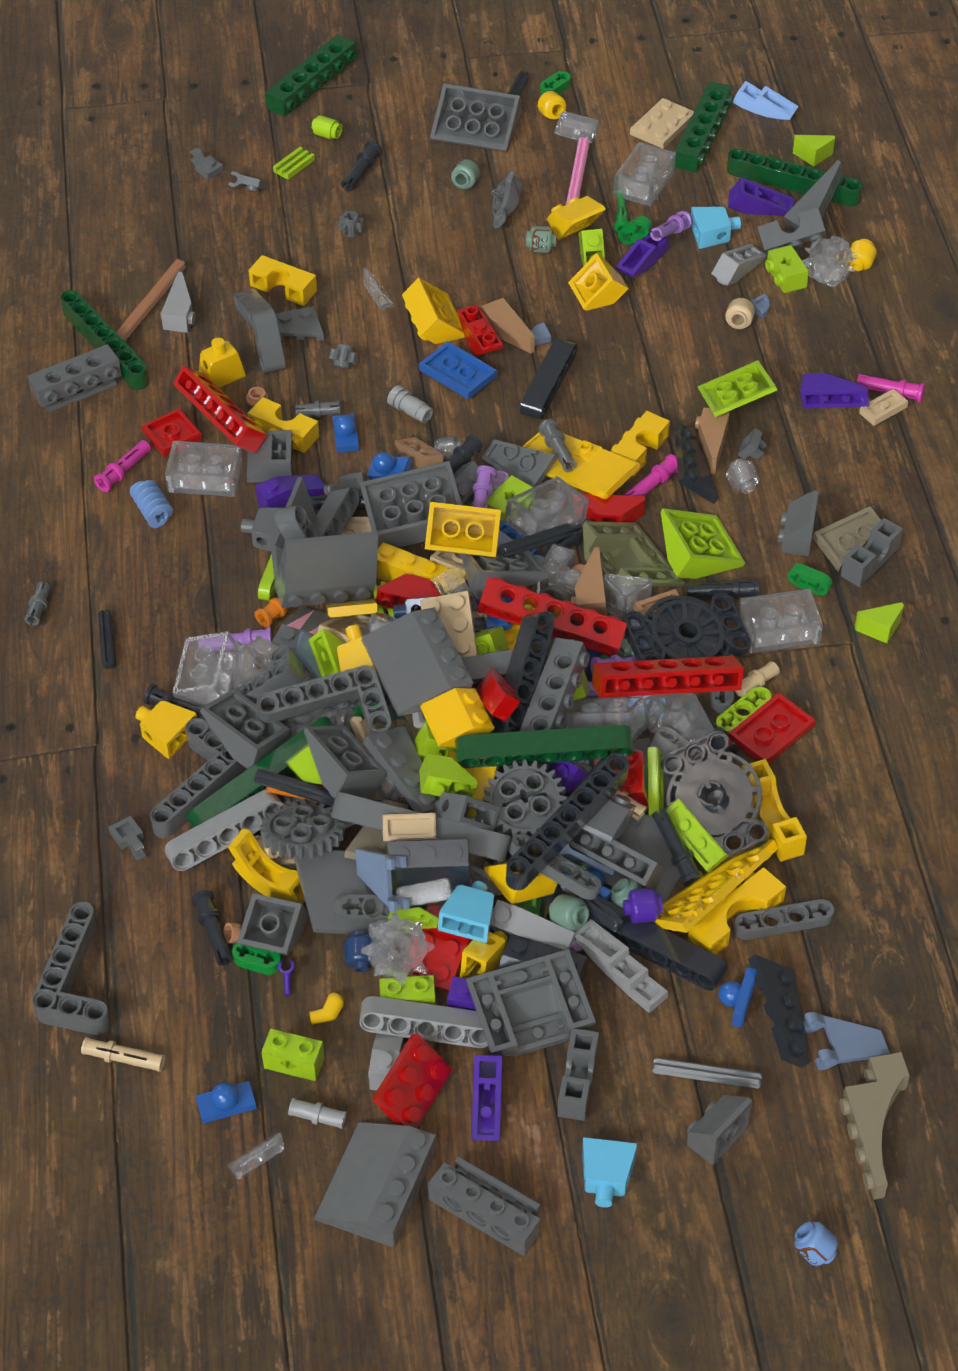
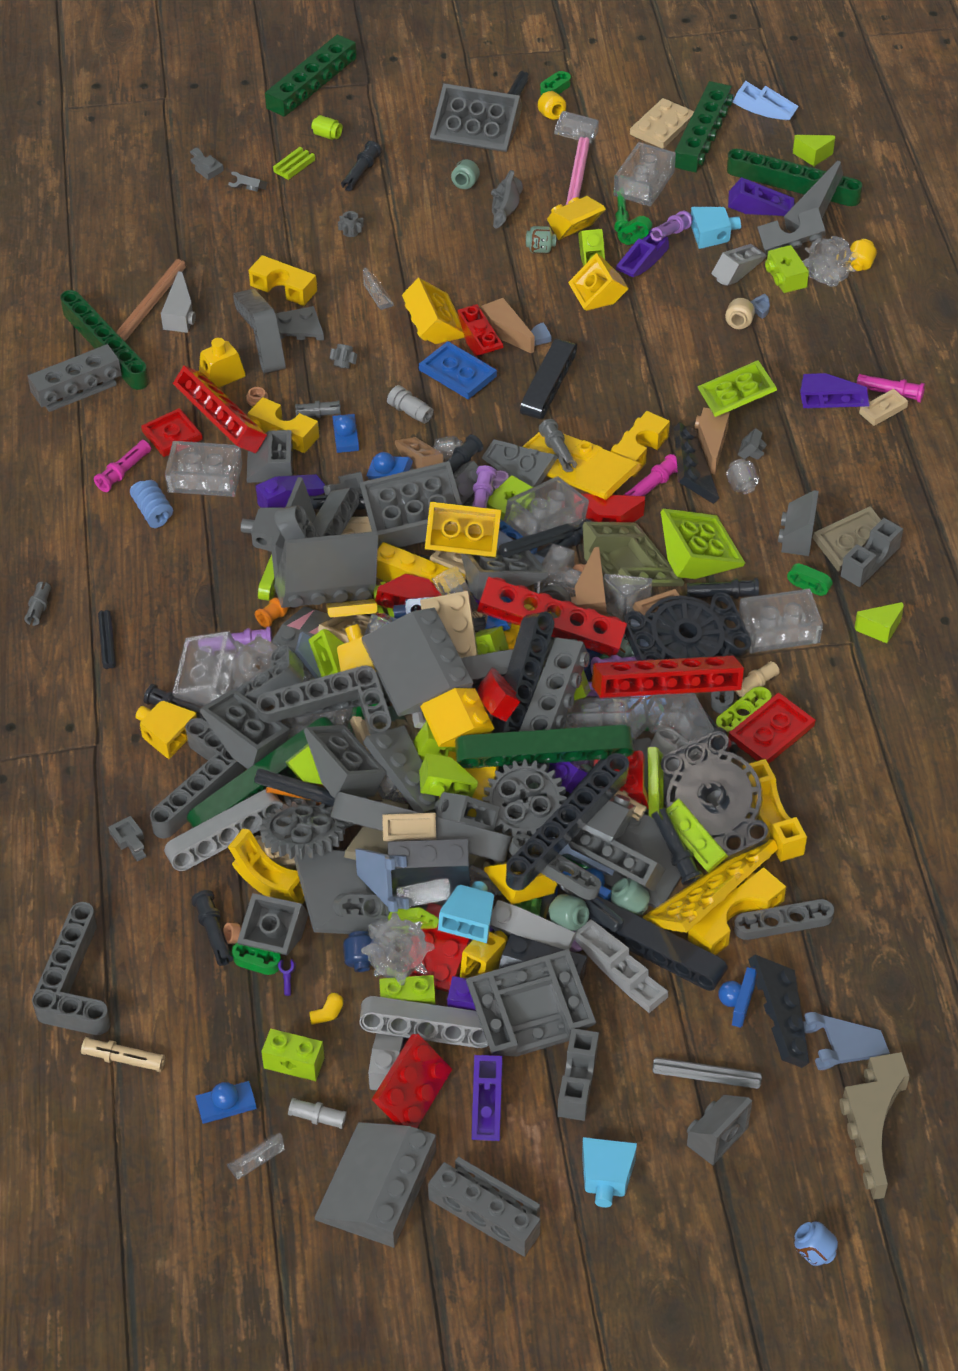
dark purple head [623,888,663,923] -> none

